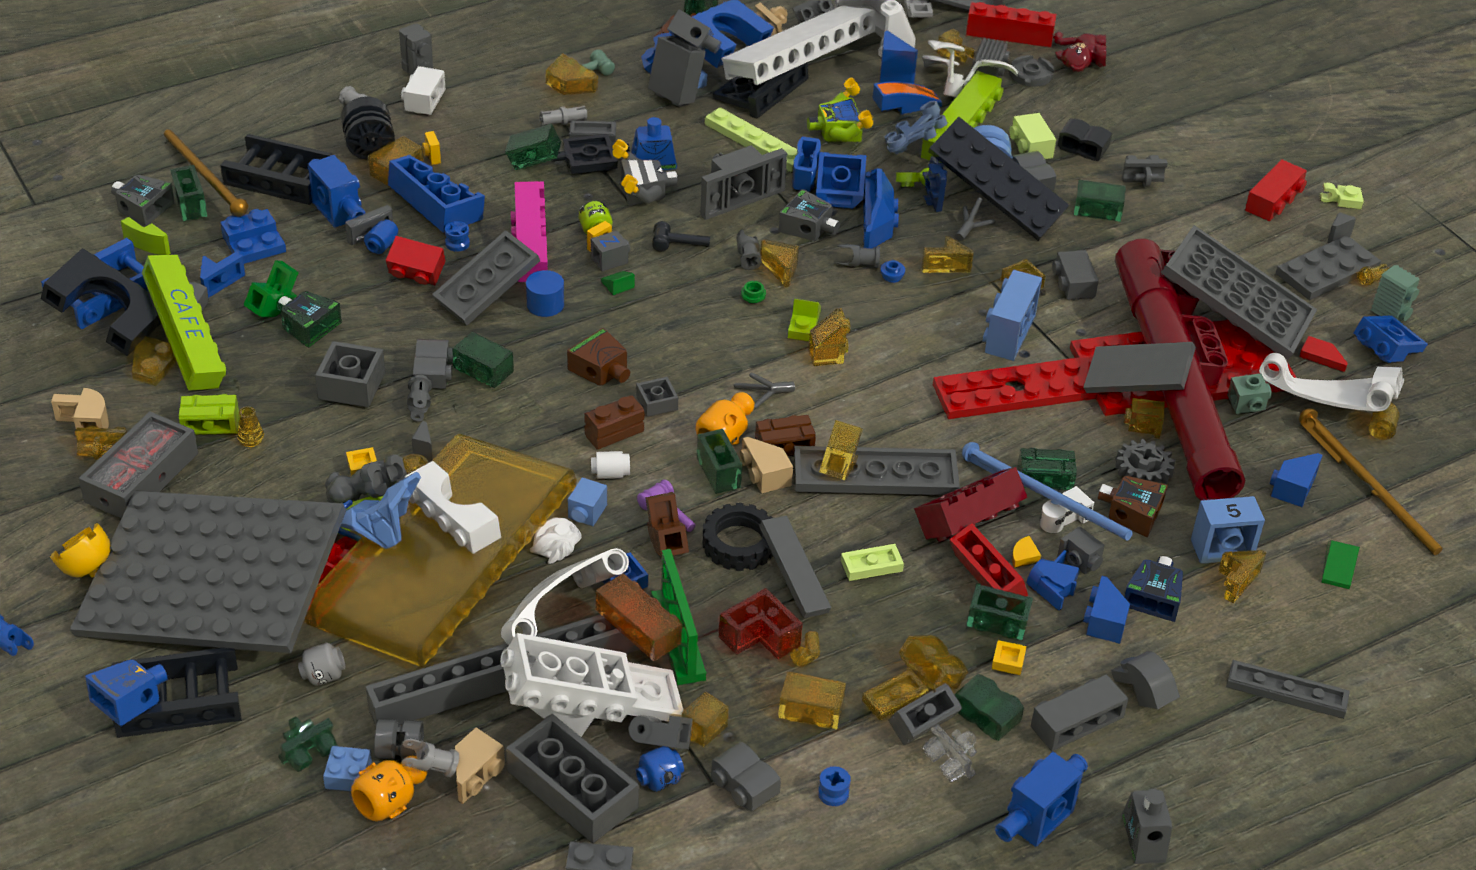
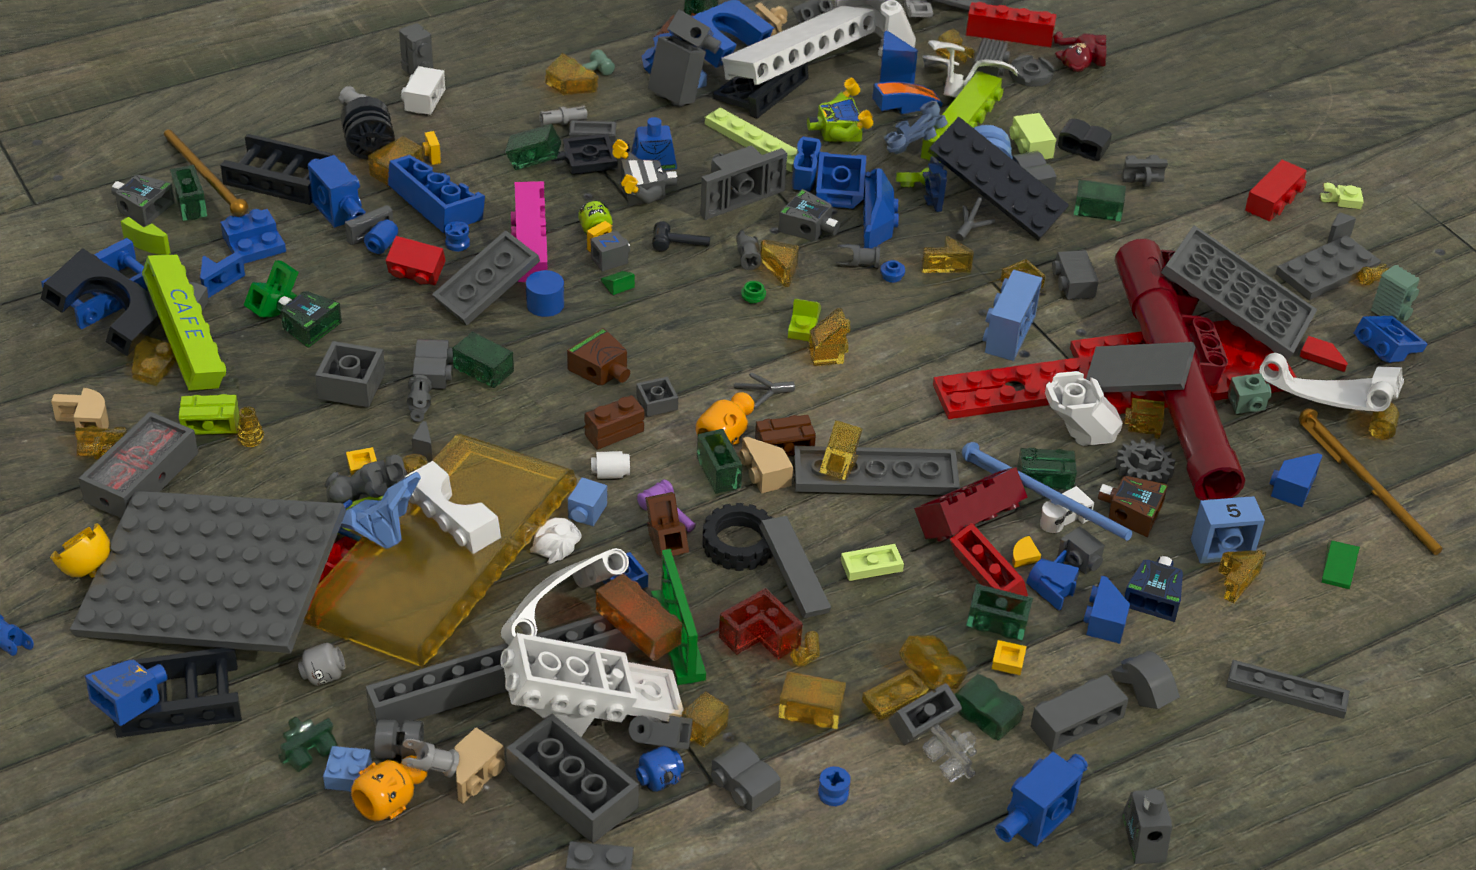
none -> white brick [1045,371,1122,446]

